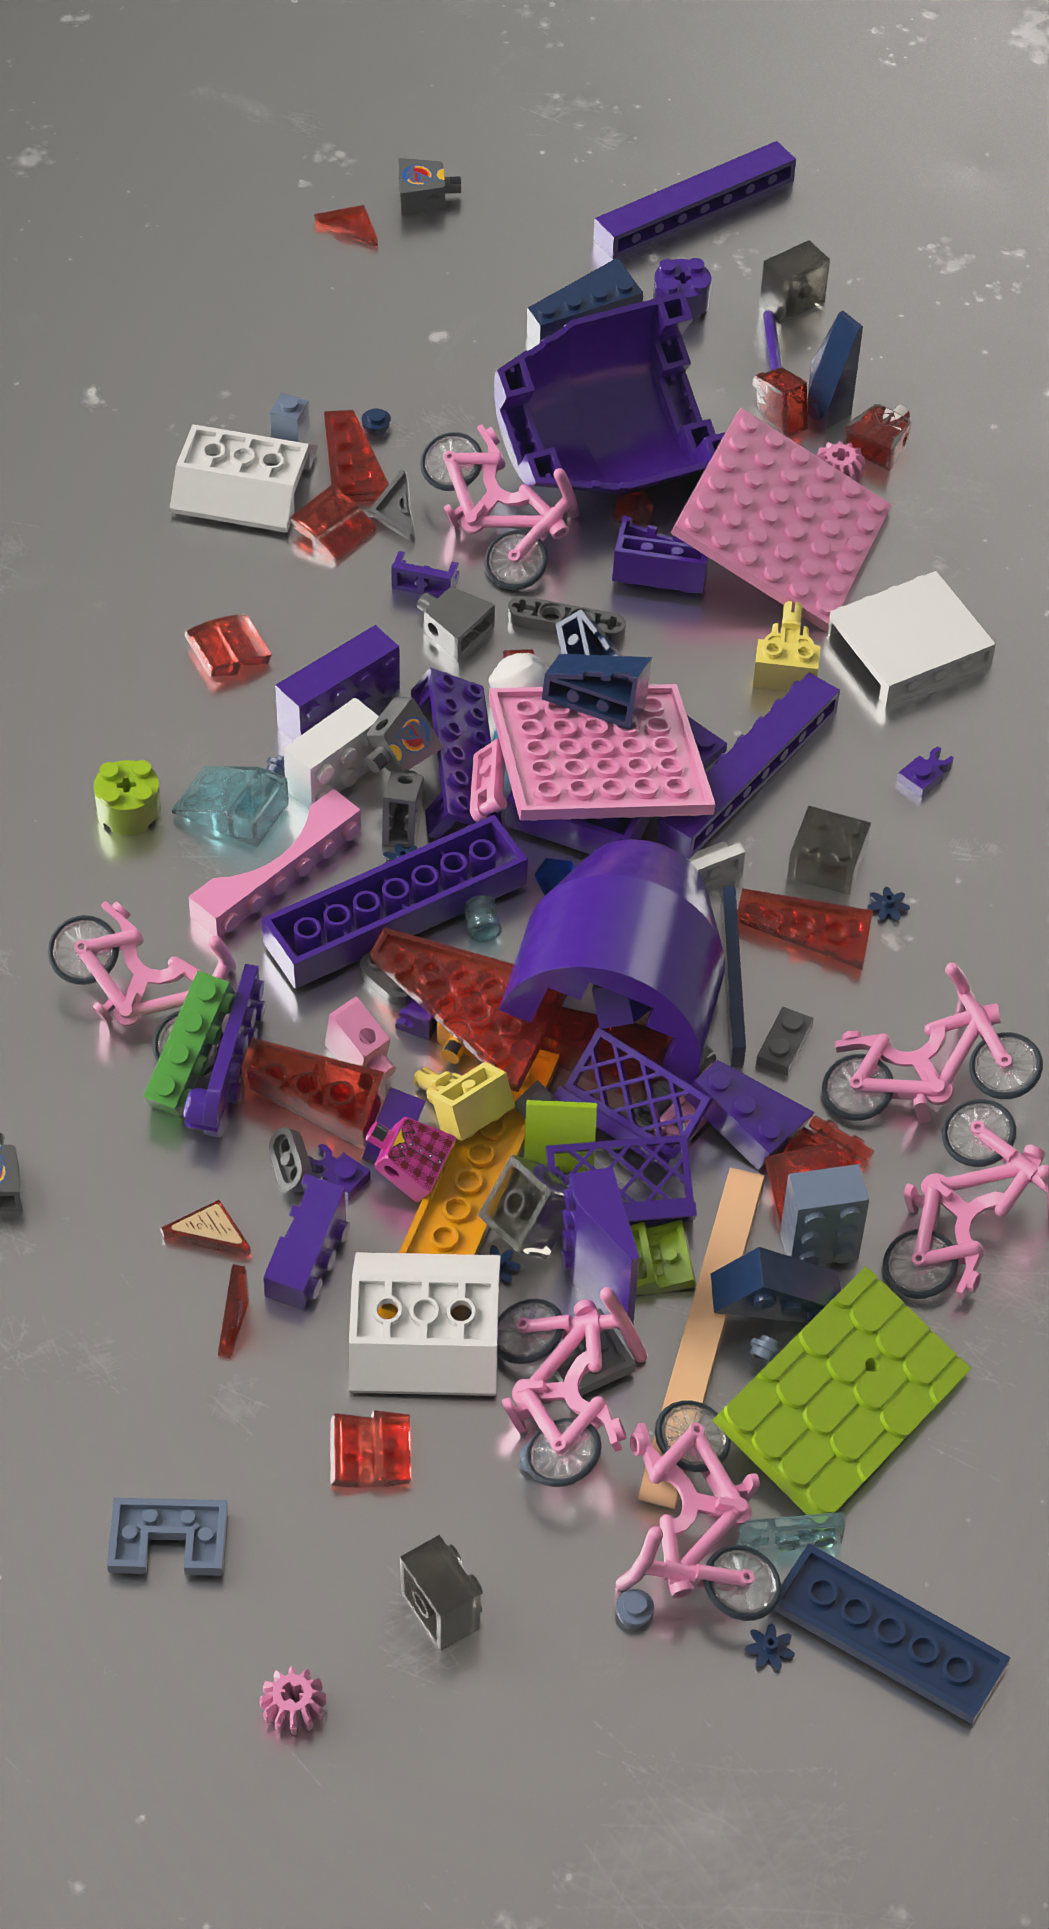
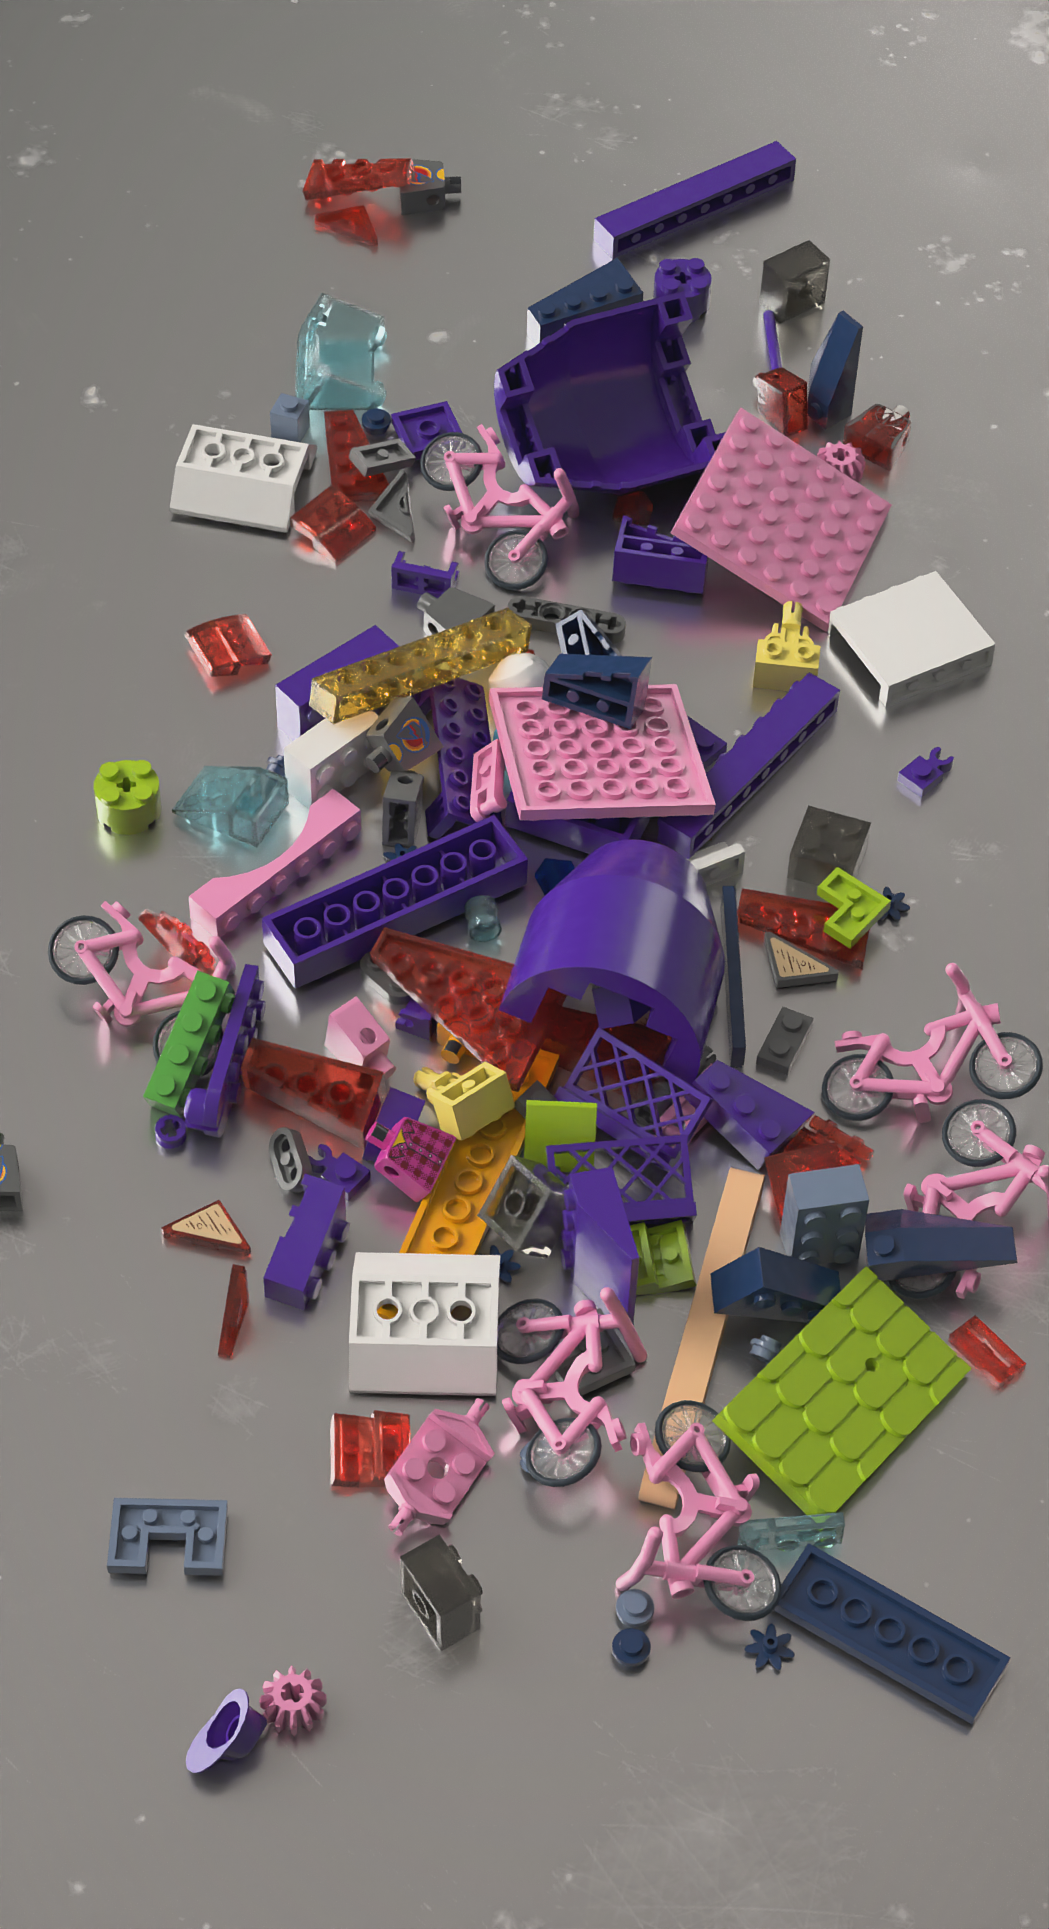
none -> clear red plate [138,909,215,969]
none -> dark purple bush [155,1115,187,1149]
none -> dark purple piece [186,1688,267,1774]
none -> clear light blue windscreen [295,293,387,410]
none -> clear red wing [302,158,415,201]
none -> clear yellow brick [309,607,532,724]
none -> dark grey plate [348,438,416,477]
none -> bright pink plate [384,1398,495,1536]
none -> dark purple plate [391,401,466,461]
none -> dark blue plate [612,1628,651,1667]
none -> tile [764,932,838,988]
none -> lime plate [816,867,891,949]
none -> dark blue wedge [865,1209,1018,1281]
none -> clear red tile [948,1315,1026,1390]

